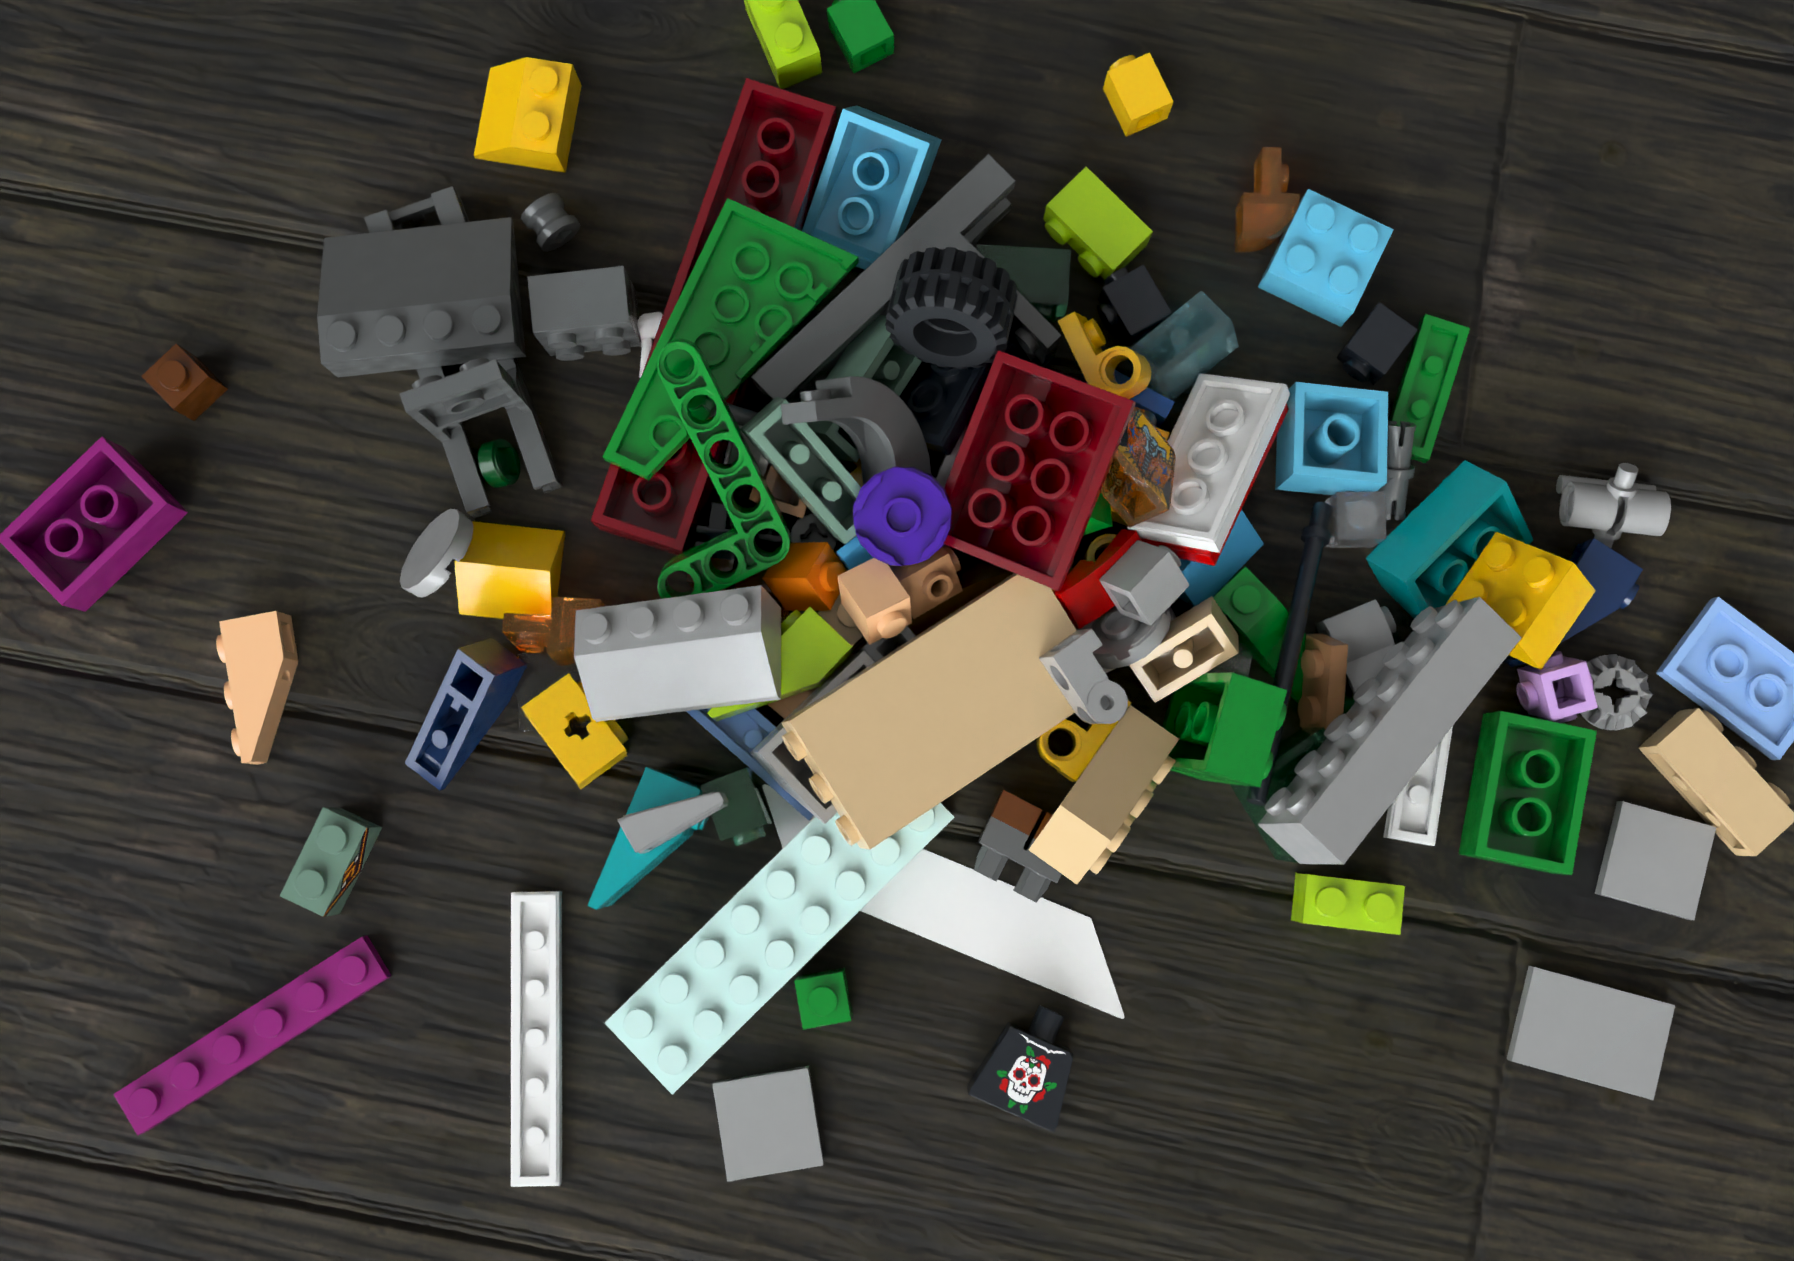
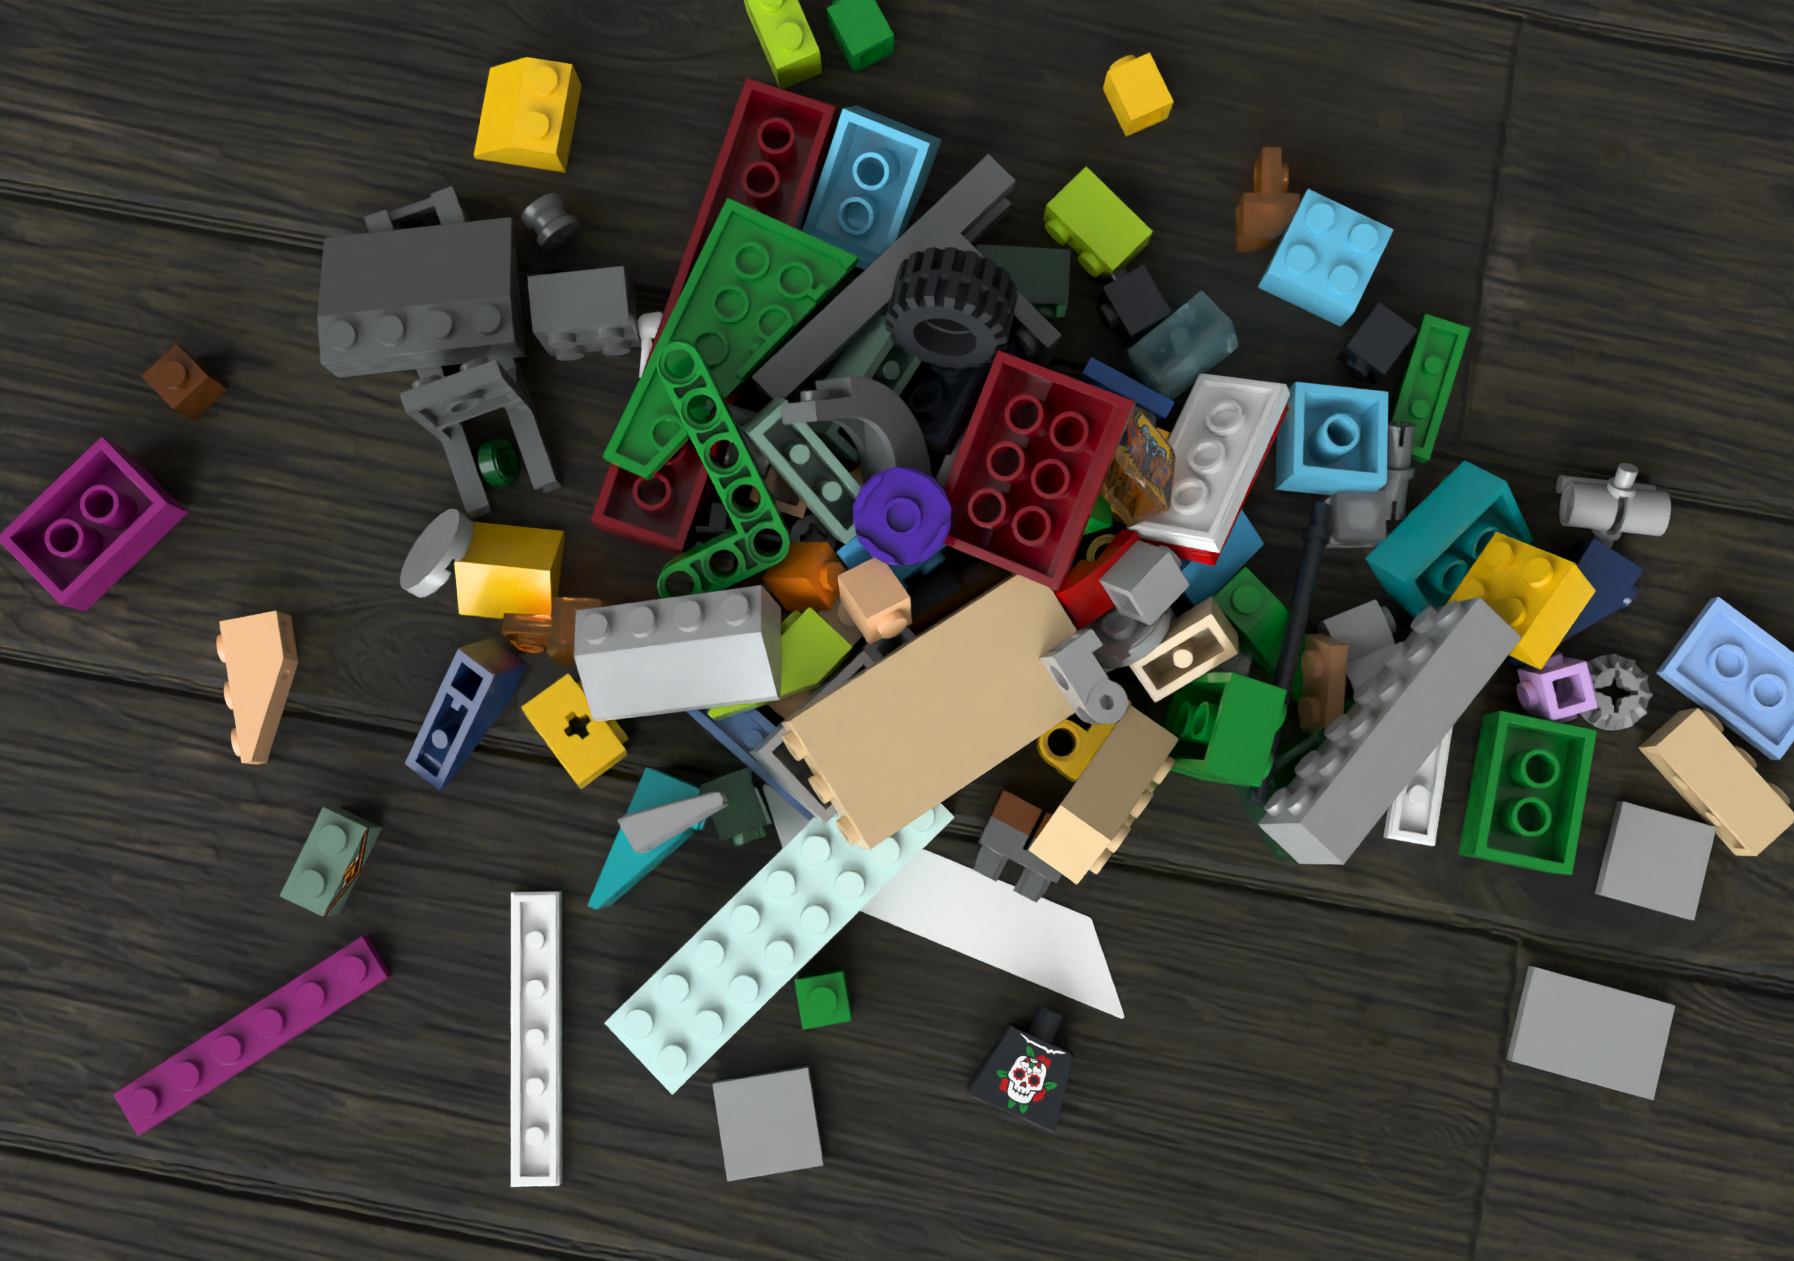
medium nougat brick [888,545,963,619] -> none
yellow plate [1058,312,1152,399] -> none
lime brick [1291,873,1405,935] -> none

